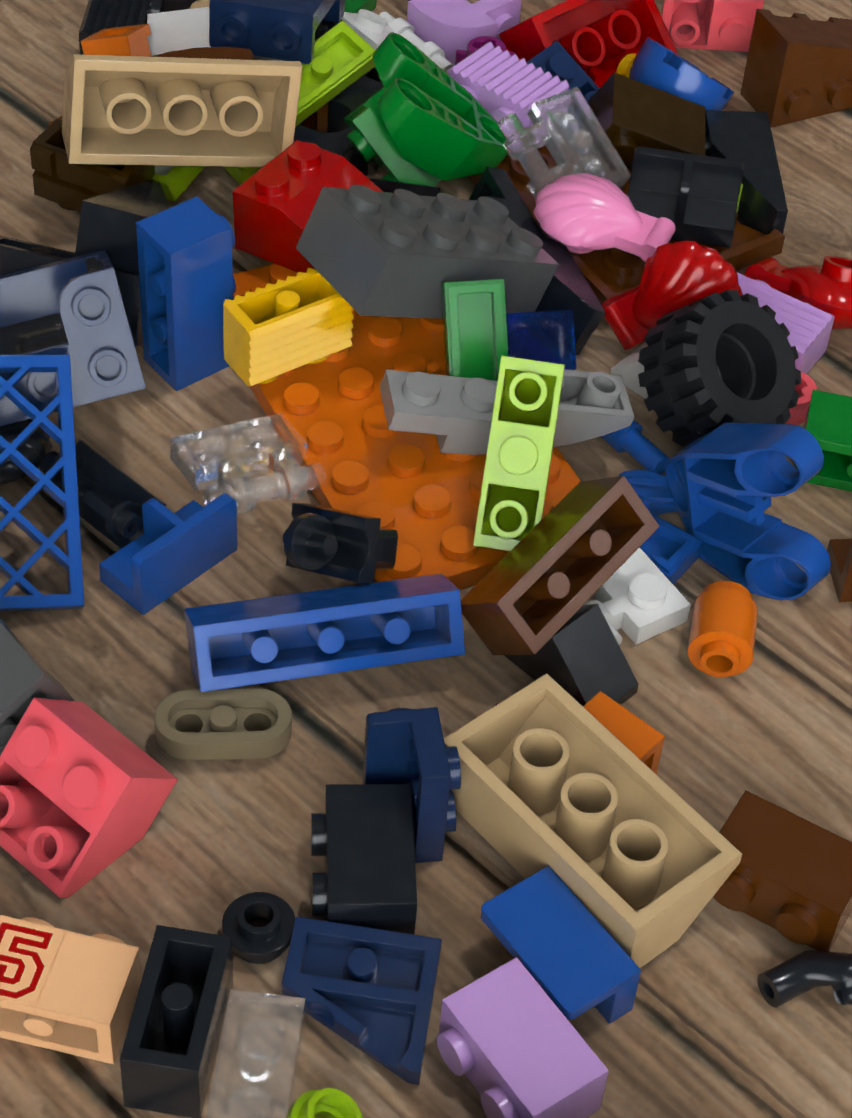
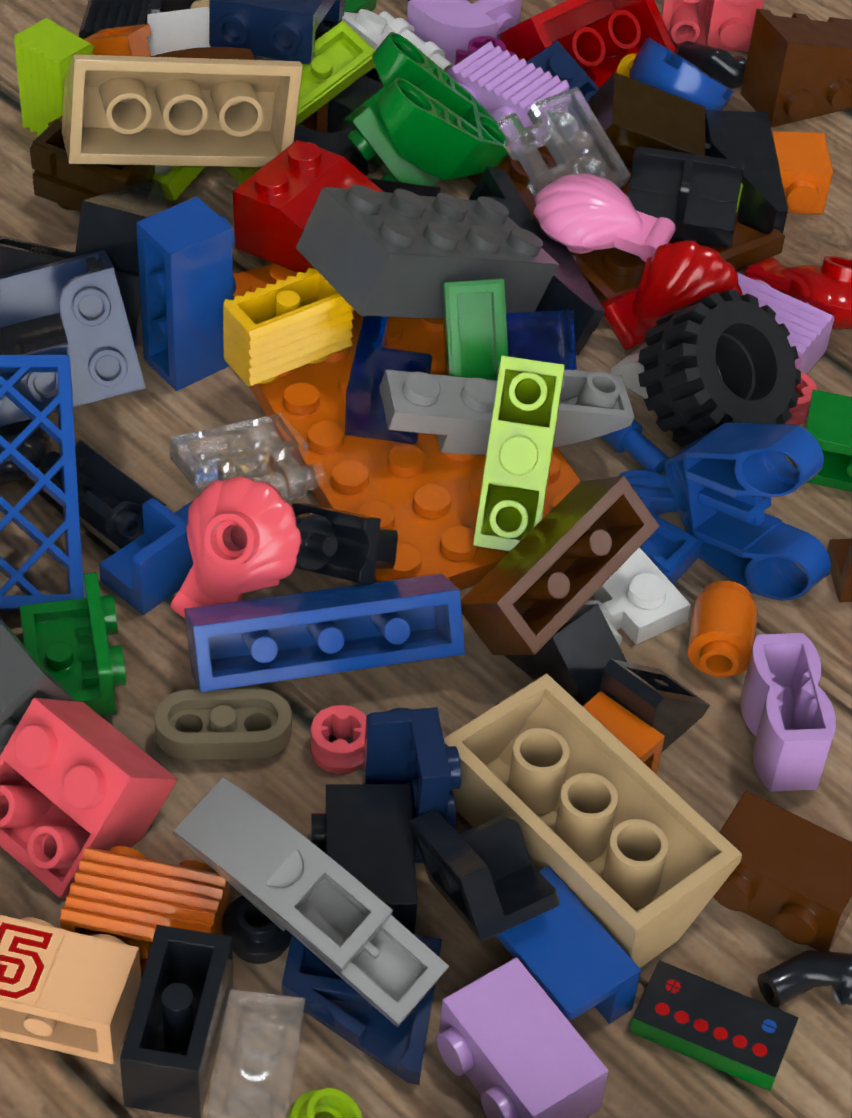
none -> lime brick [14,18,95,137]
none -> green bracket [19,572,126,716]
none -> orange brick [60,846,230,972]
none -> coral animal [170,476,302,618]
none -> light grey slope [173,777,449,1028]
none -> coral bush [310,705,366,774]
none -> clear blue panel [345,316,433,444]
none -> black panel [409,809,560,942]
none -> black slope [600,659,710,753]
none -> black tile [629,960,799,1091]
none -> black arm [677,41,747,89]
none -> lavender brick [740,633,836,792]
none -> orange brick [772,131,833,214]

